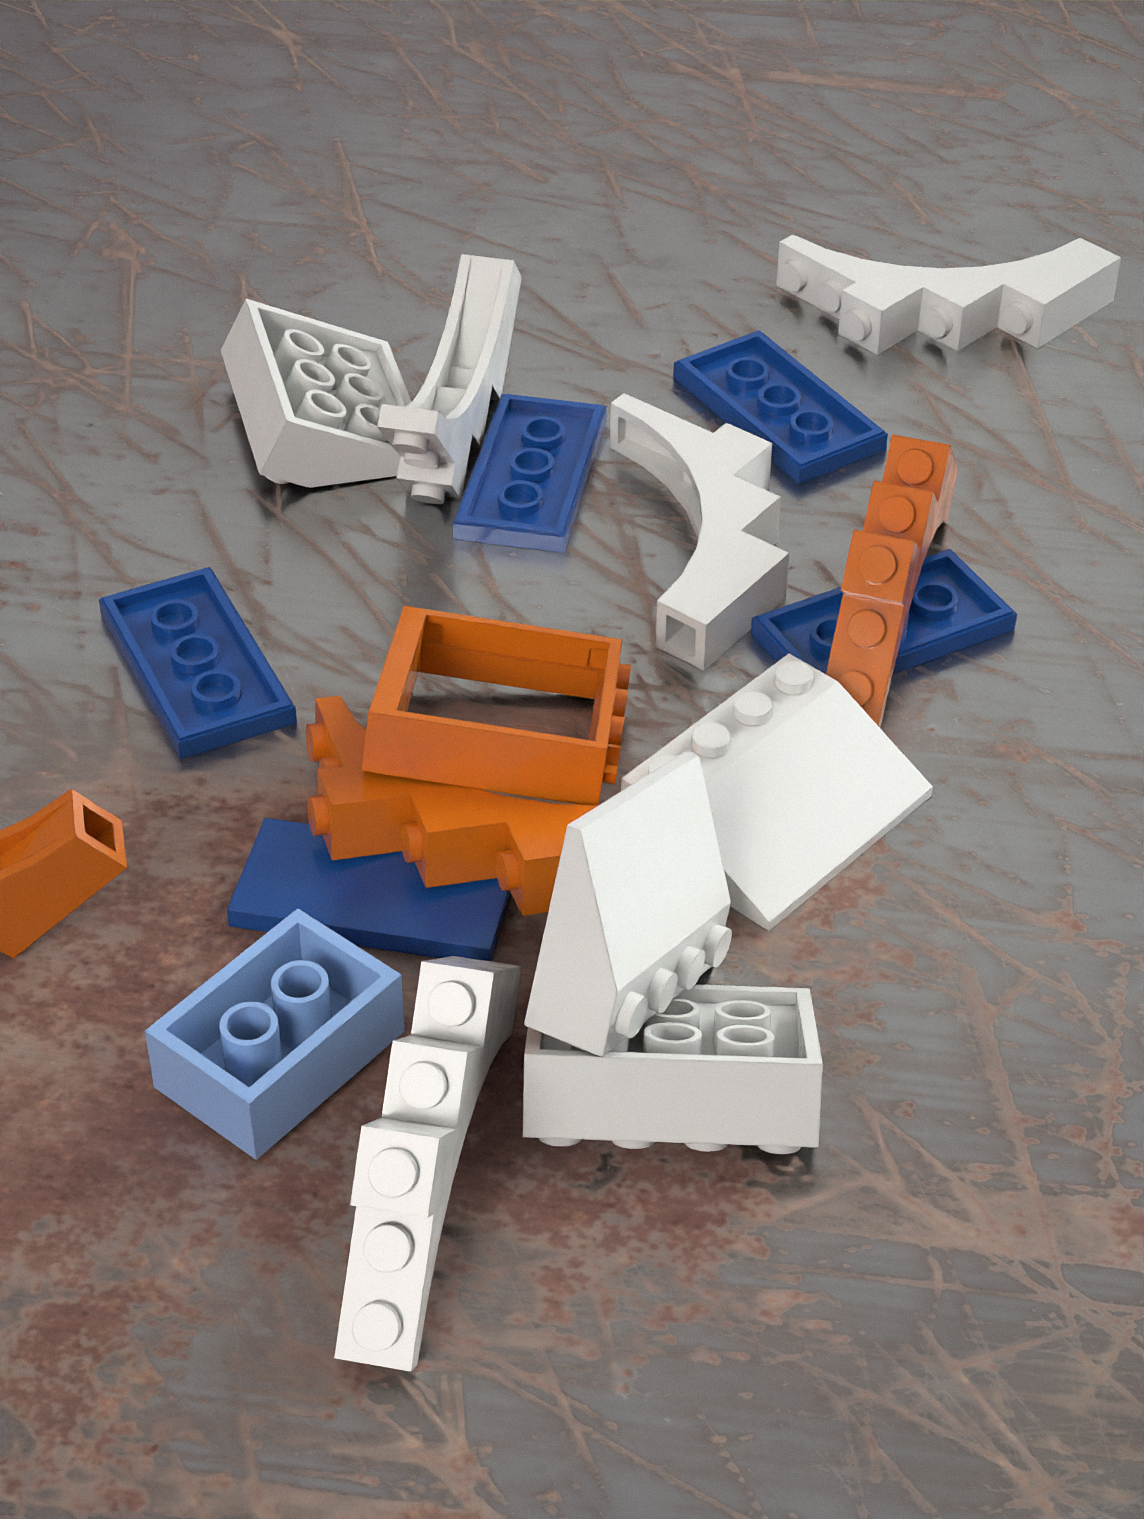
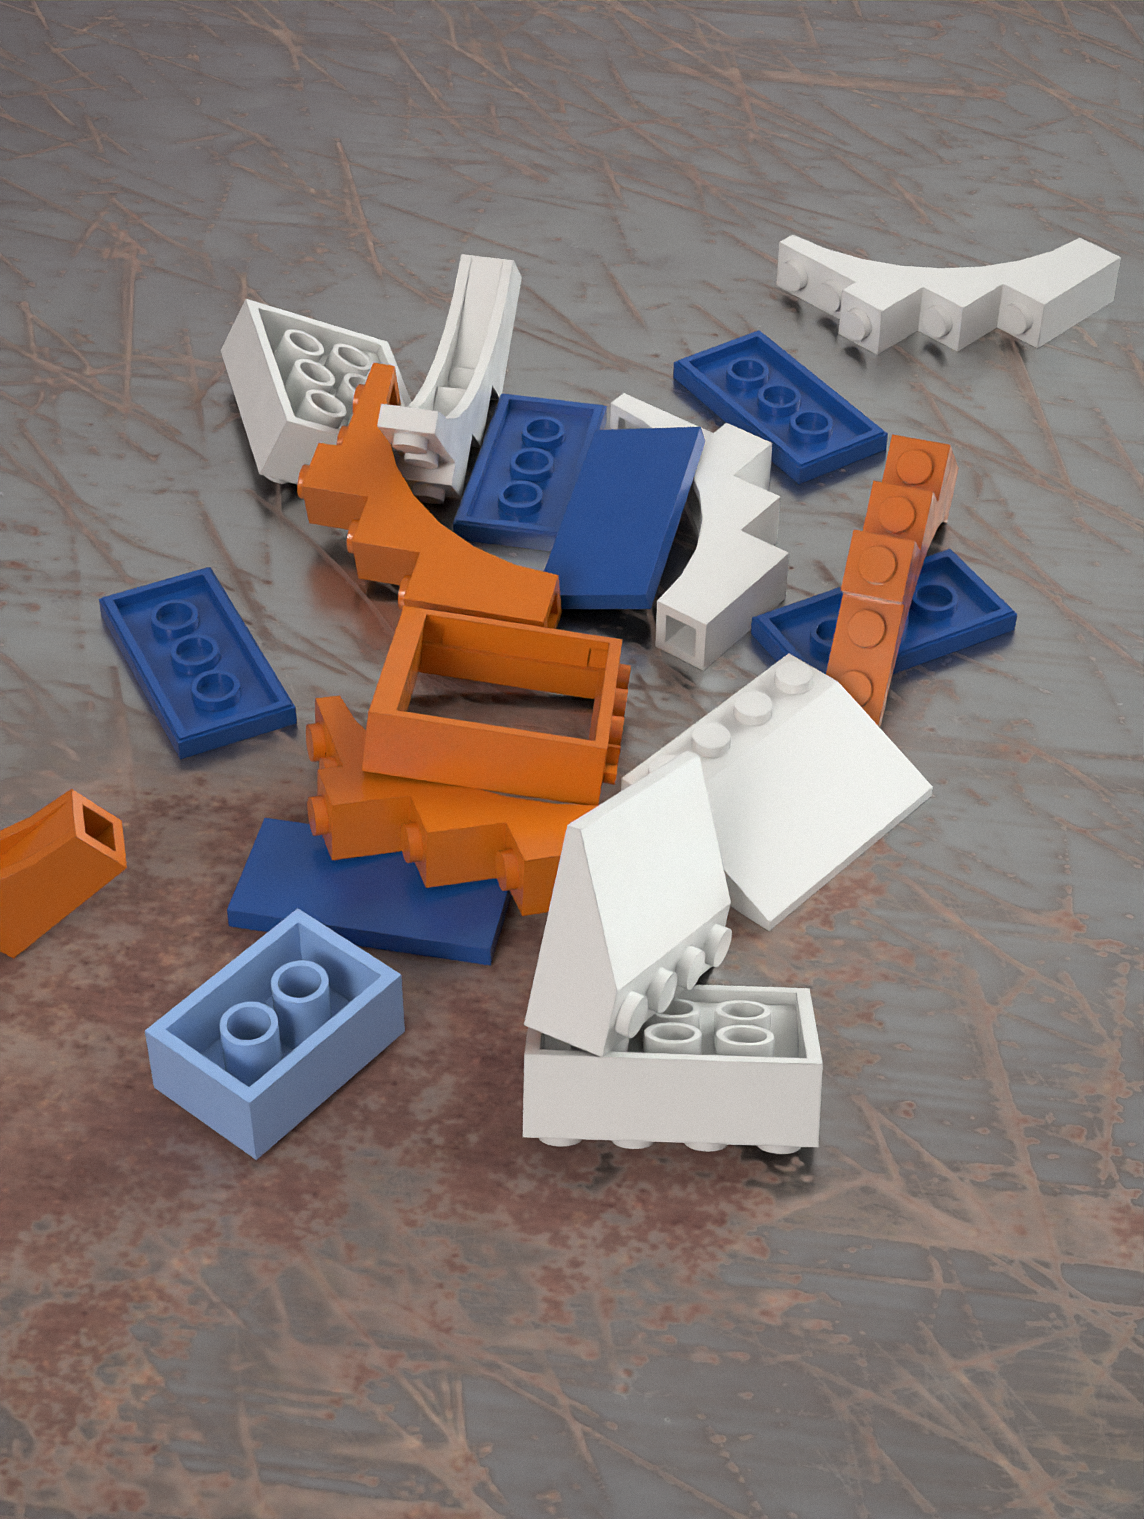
white arch [334,956,522,1372] -> none
none -> orange arch [297,363,562,629]
none -> blue tile [544,427,705,609]

